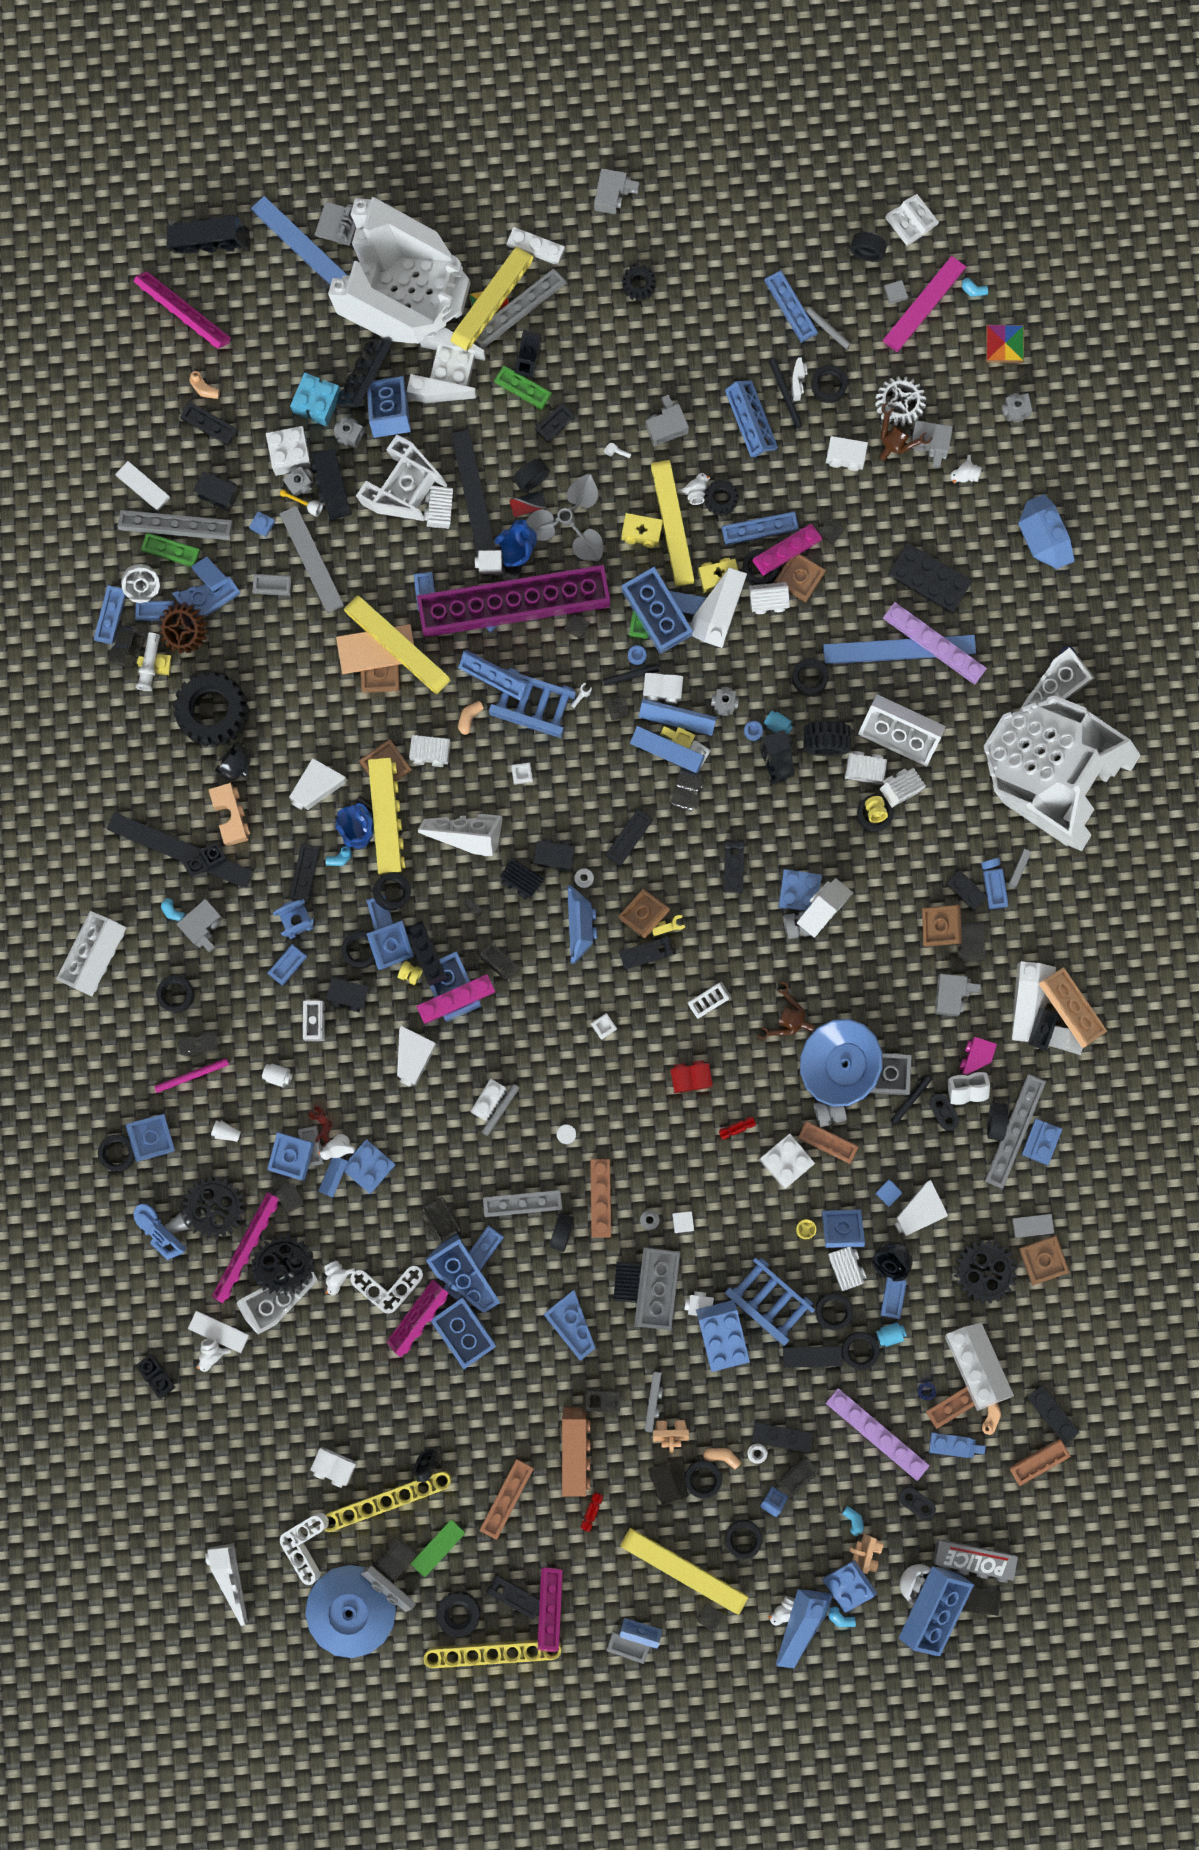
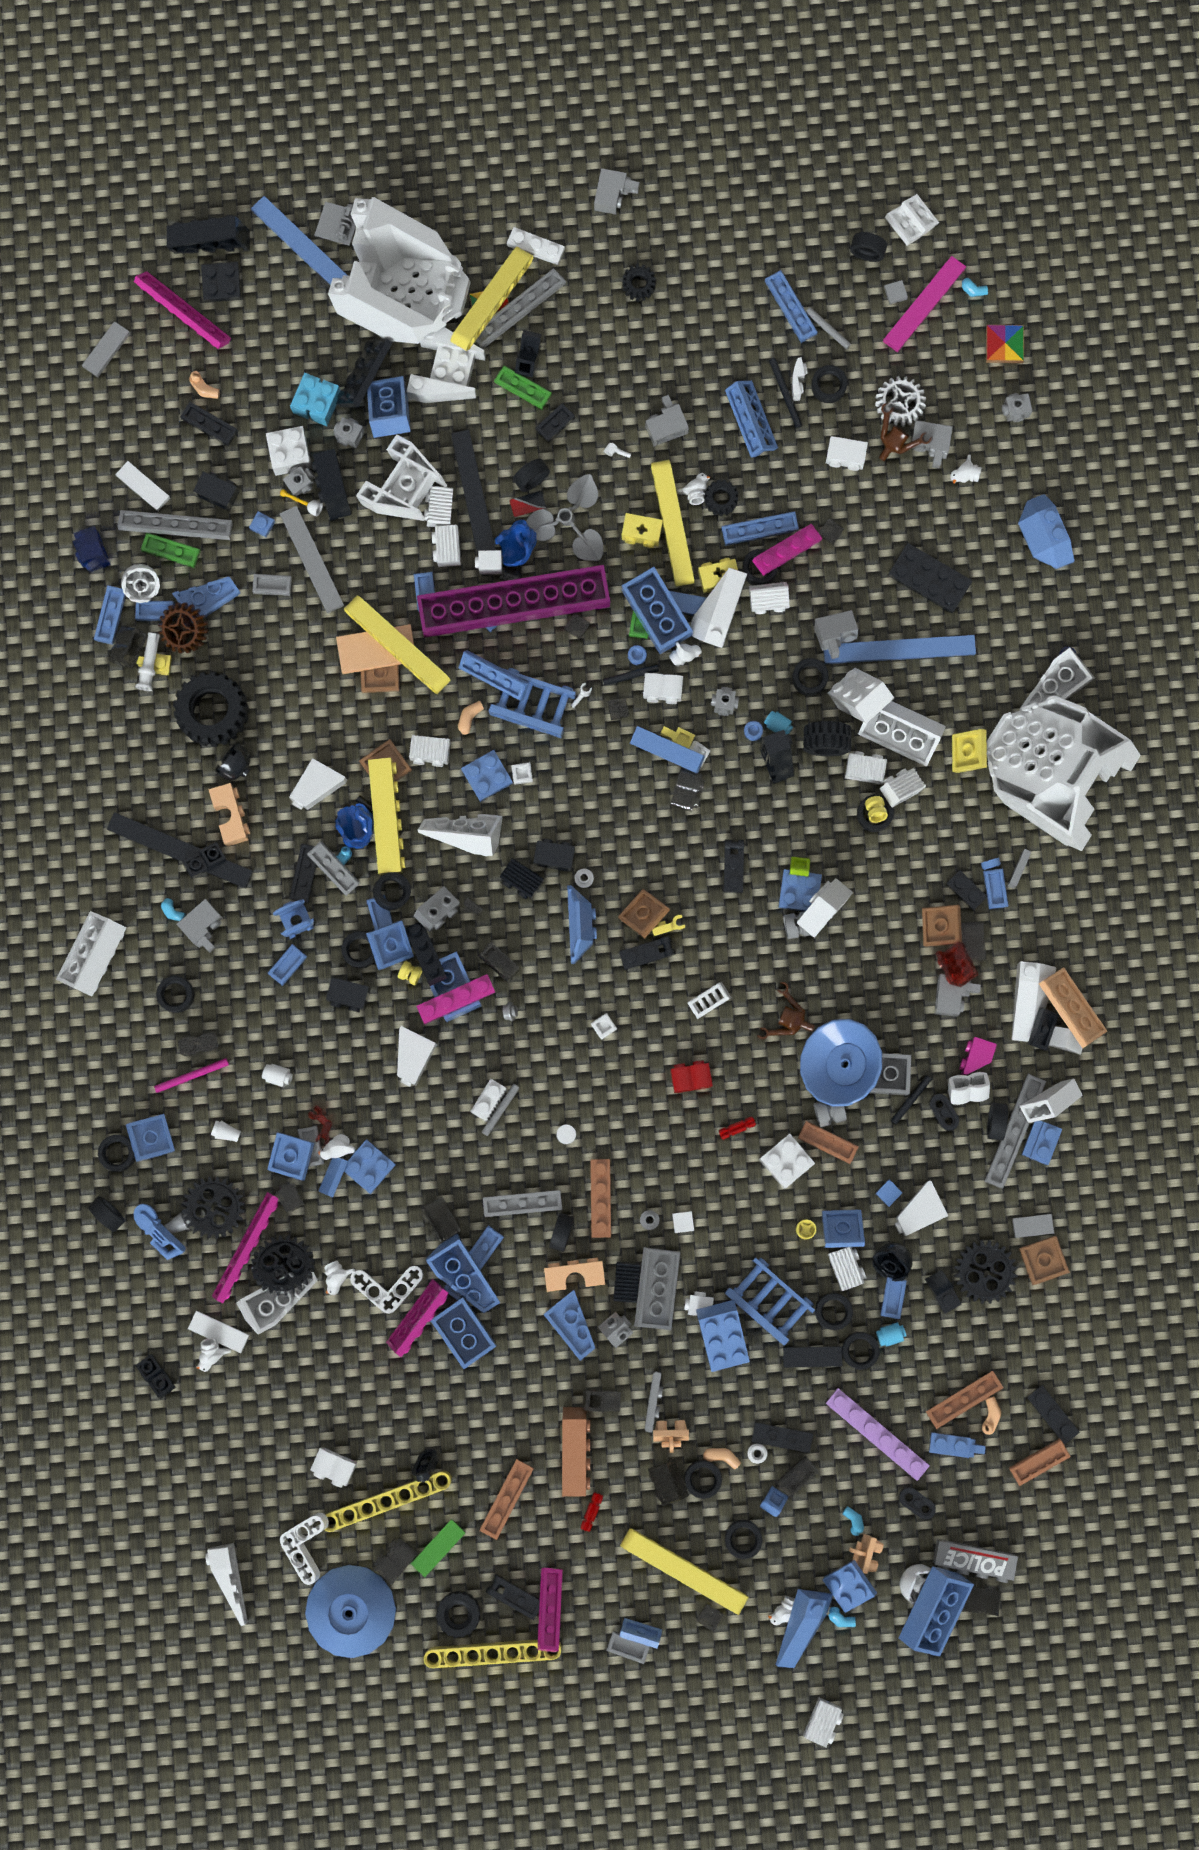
medium blue tile [191,557,228,592] -> none
white brick [303,1001,325,1041] -> none
light grey plate [361,1566,416,1612] -> none
black plate [605,809,653,867] -> none
medium blue tile [639,699,717,736] -> none
medium nougat tile [774,554,826,603] -> none
lavender plate [883,602,987,685] -> none
clear blue bush [917,1382,936,1400] -> none
white slope [945,1323,1014,1411] -> none
none -> clear blue brick [73,526,111,572]
none -> light grey tile [82,321,130,377]
none -> black tyre [88,1196,125,1232]
none -> black plate [201,262,241,303]
none -> light grey tile [307,841,361,896]
none -> light grey brick [414,886,460,932]
none -> white brick [432,525,461,567]
none -> medium blue plate [461,750,513,802]
none -> light grey plate [503,1002,518,1021]
none -> light nougat arch [544,1258,605,1292]
none -> light grey brick [598,1312,633,1348]
none -> white animal [669,641,702,667]
none -> lime tile [790,857,810,877]
none -> white brick [803,1697,844,1748]
none -> light grey hinge [814,610,858,659]
none -> white brick [828,668,894,723]
none -> black slope [924,1270,962,1314]
none -> clear red bracket [936,942,979,987]
none -> light yellow plate [952,729,987,773]
none -> white slope [1020,1079,1083,1123]

